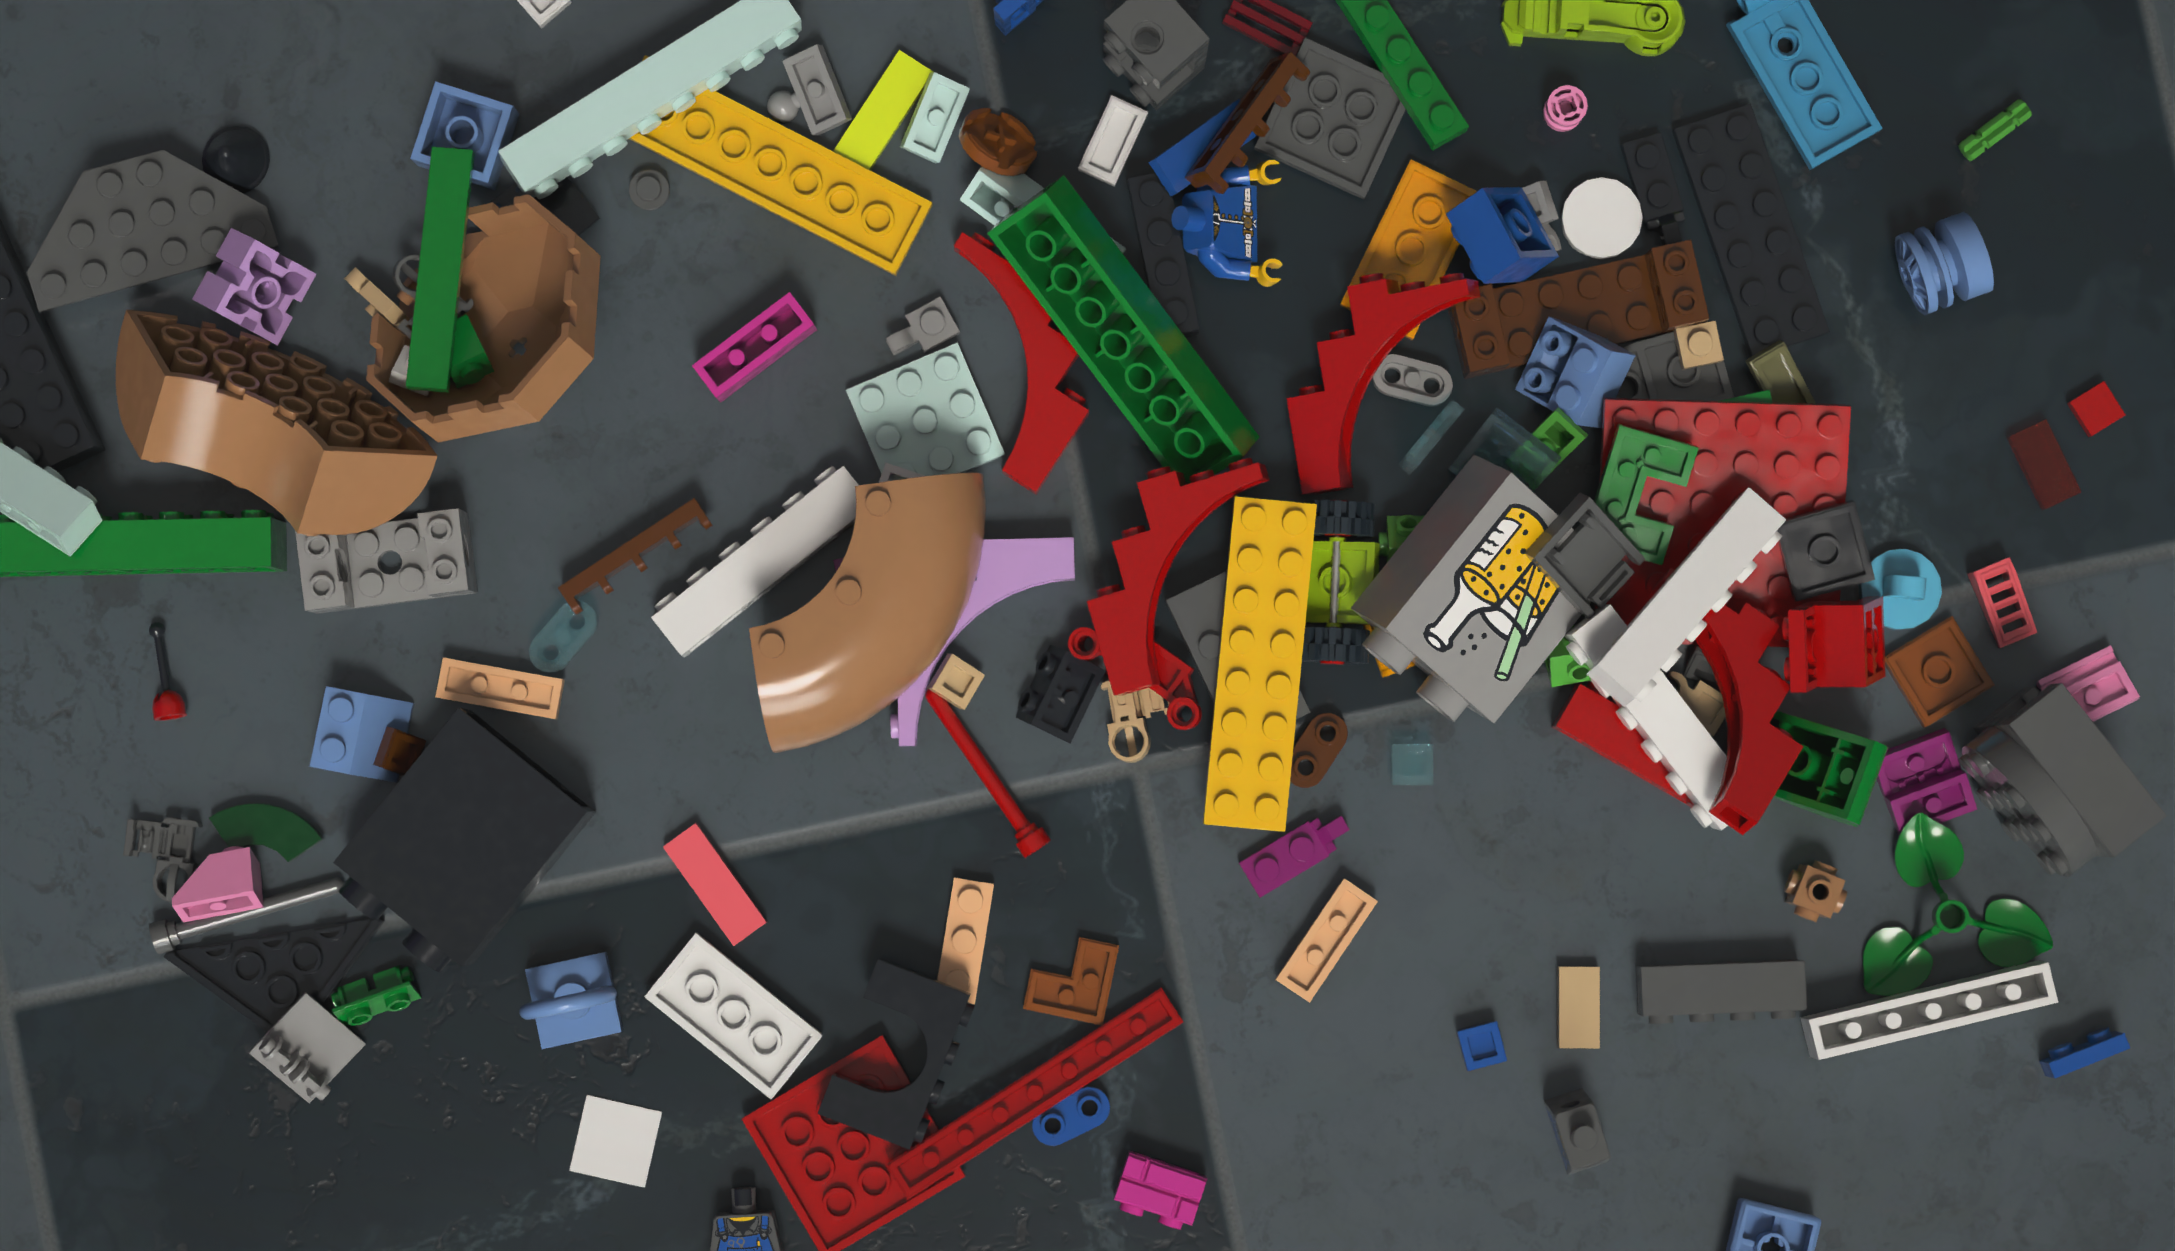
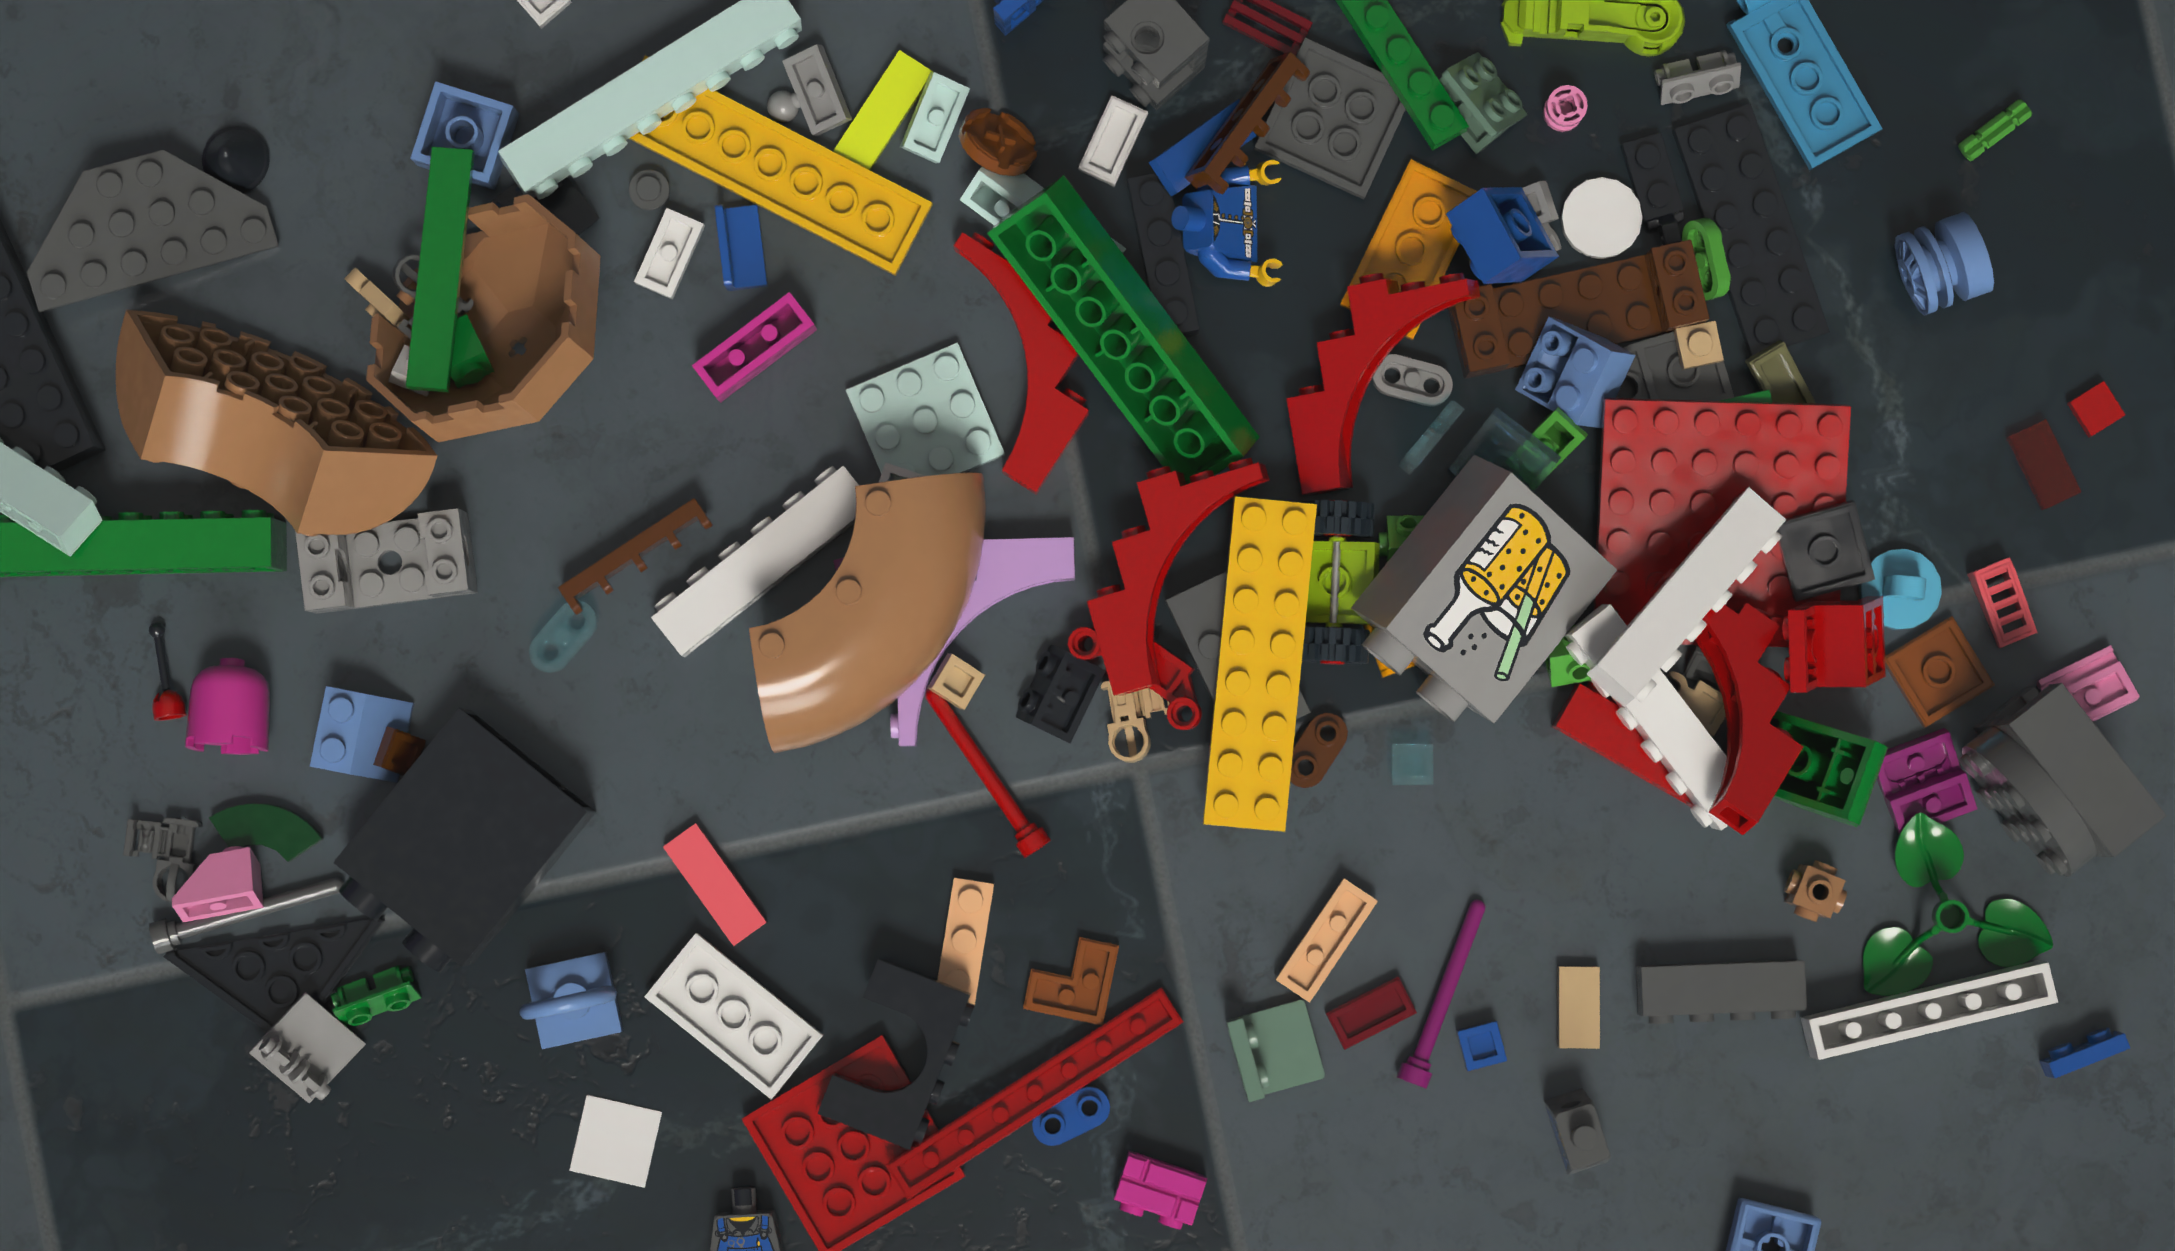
lavender brick [192,228,316,346] -> none
light nougat plate [435,657,565,720] -> none
light grey plate [886,296,960,356] -> none
magenta hinge [1239,816,1350,898] -> none
dark grey container [1525,493,1645,619] -> none
green plate [1594,424,1699,565] -> none
none -> dark pink cylinder [185,658,270,755]
none -> white plate [634,208,705,300]
none -> blue panel [715,204,768,291]
none -> sand green bracket [1225,999,1325,1102]
none -> dark red tile [1326,976,1417,1050]
none -> magenta piece [1396,899,1486,1089]
none -> sand green bracket [1439,52,1527,154]
none -> light grey hinge [1654,50,1741,105]
none -> bright green plate [1682,217,1731,300]

